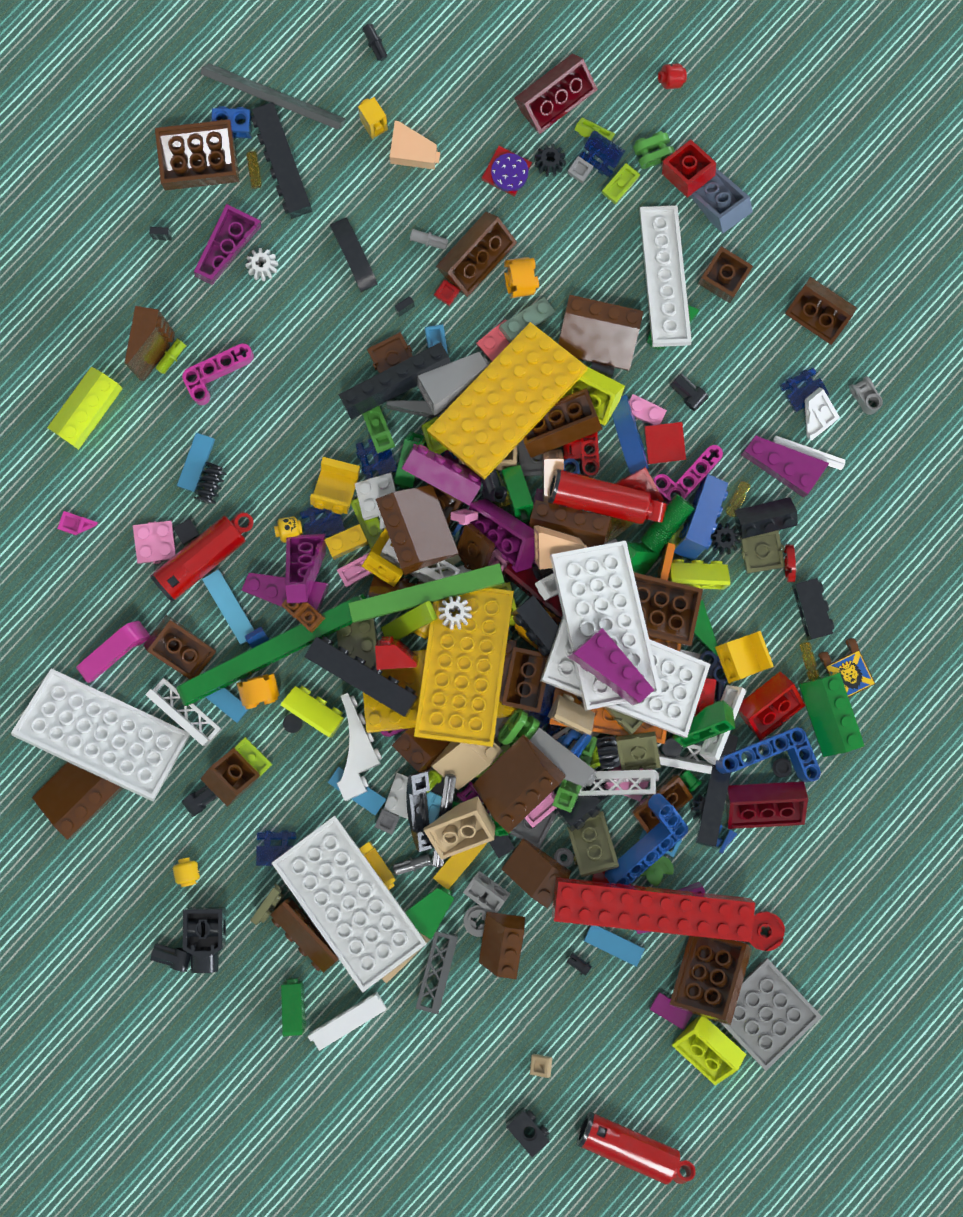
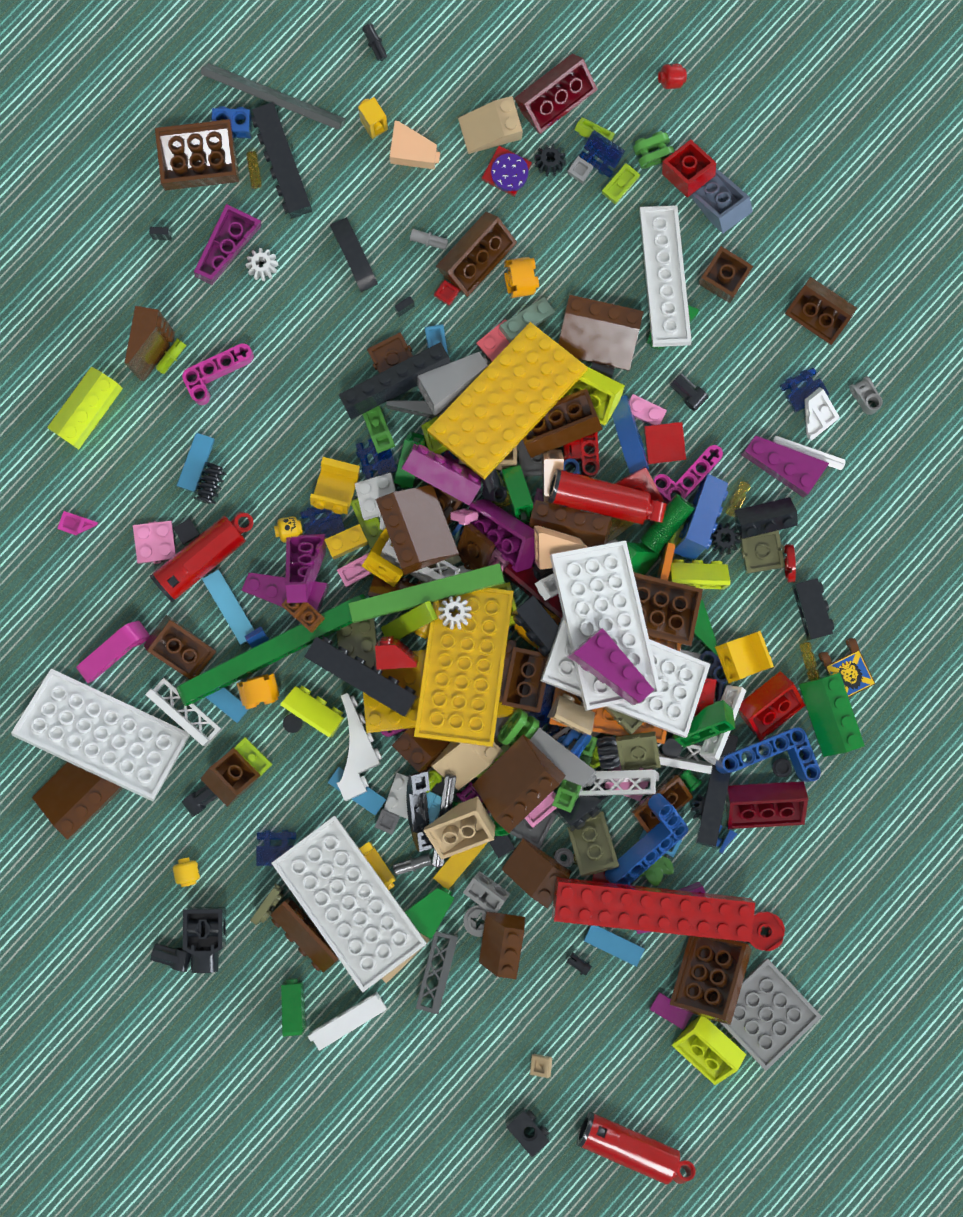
none -> tan slope [458,96,523,154]

